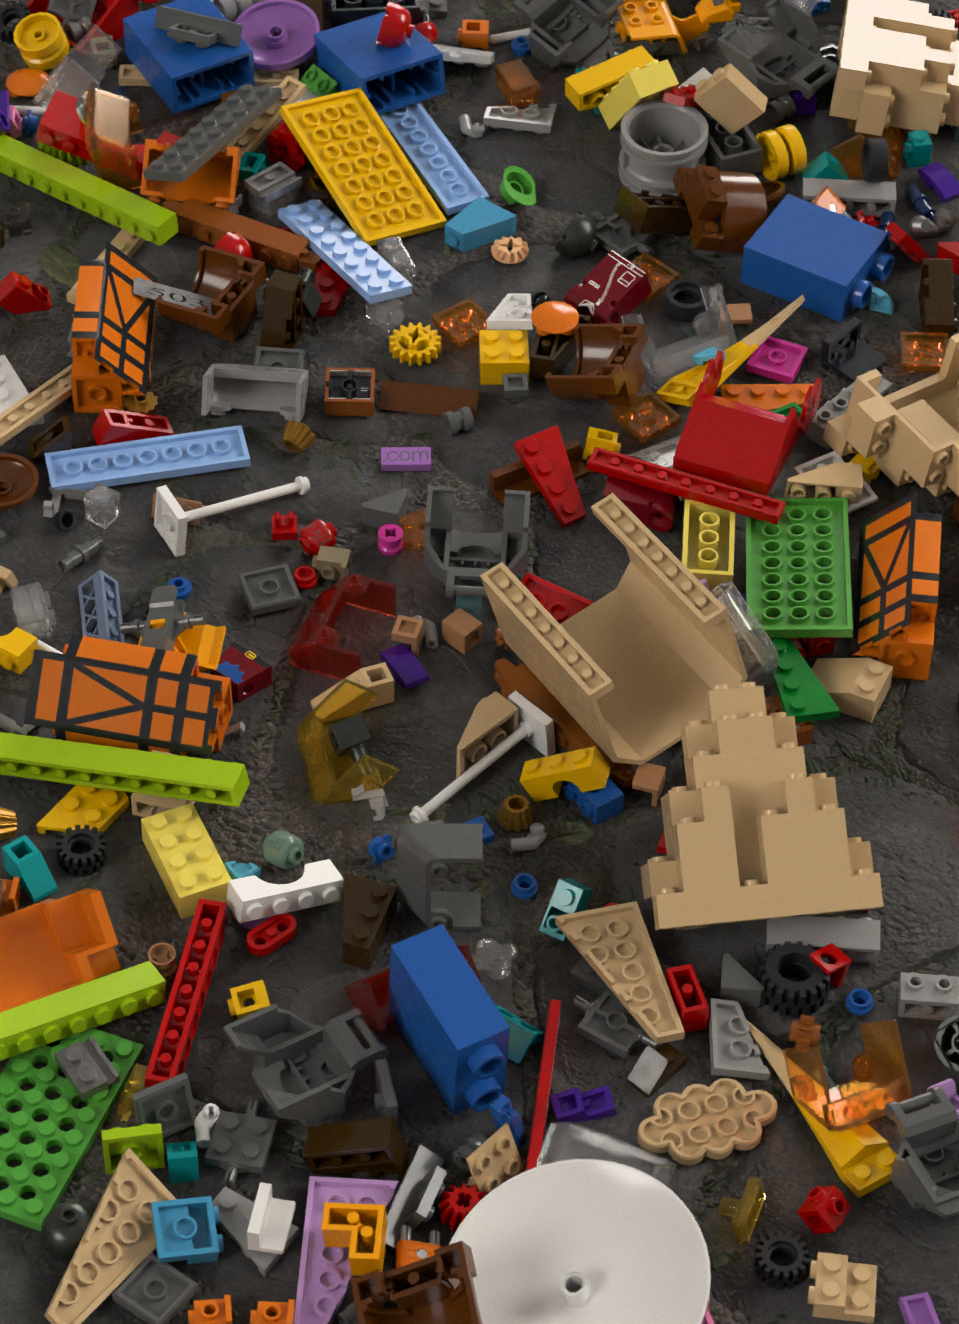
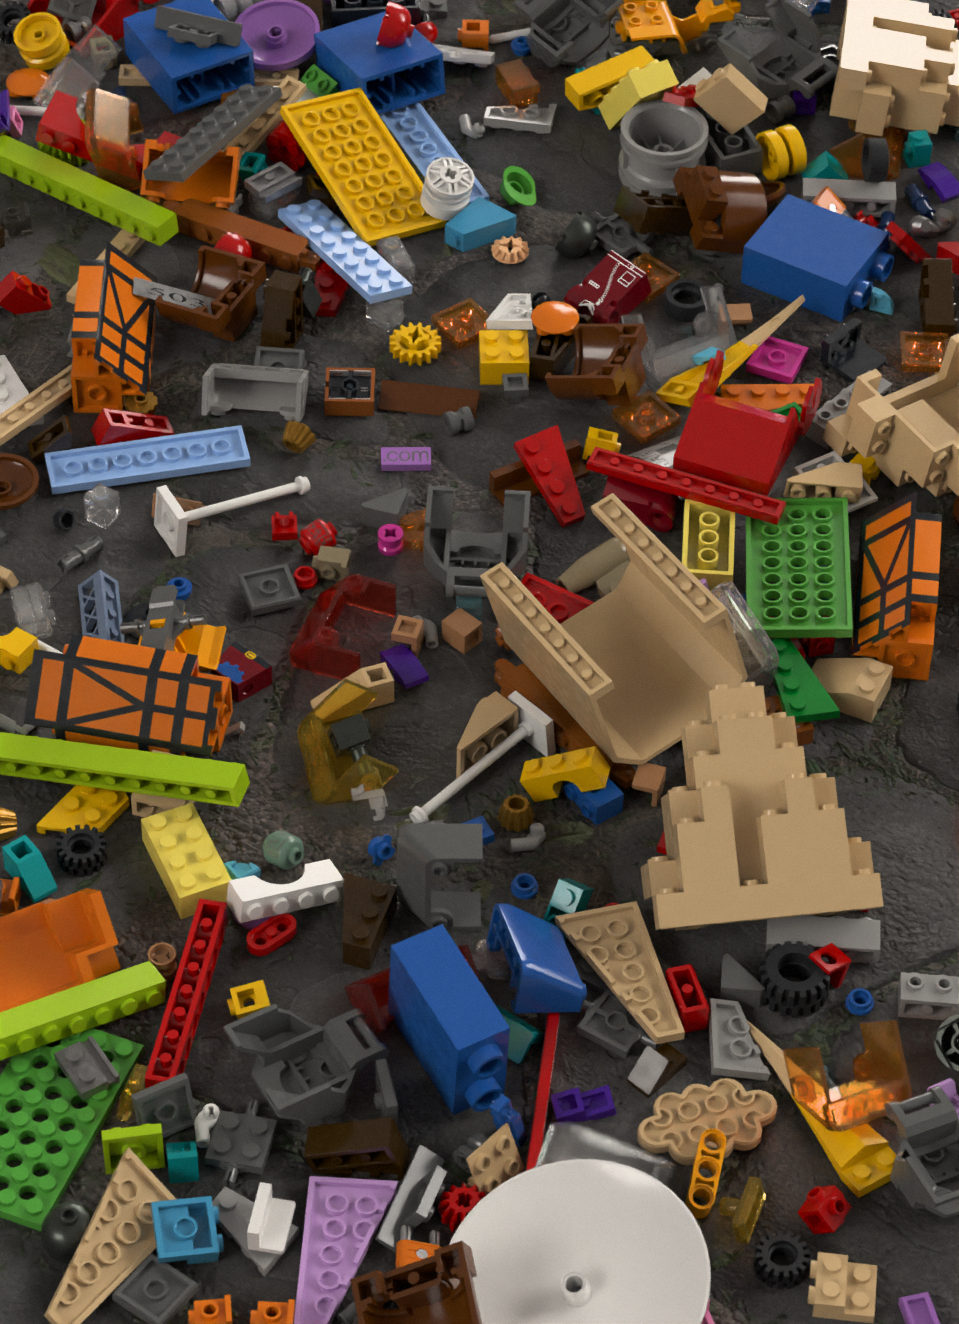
blue plate [21,110,38,137] -> none
light grey piece [43,487,121,518] -> none
light orange brick [321,1202,388,1276] -> none
dark orange gear [789,1015,821,1052] -> none
none -> white wheel [420,157,475,221]
none -> blue windscreen [486,903,587,1013]
none -> dark tan plate [556,537,630,598]
none -> light orange beam [685,1128,726,1219]

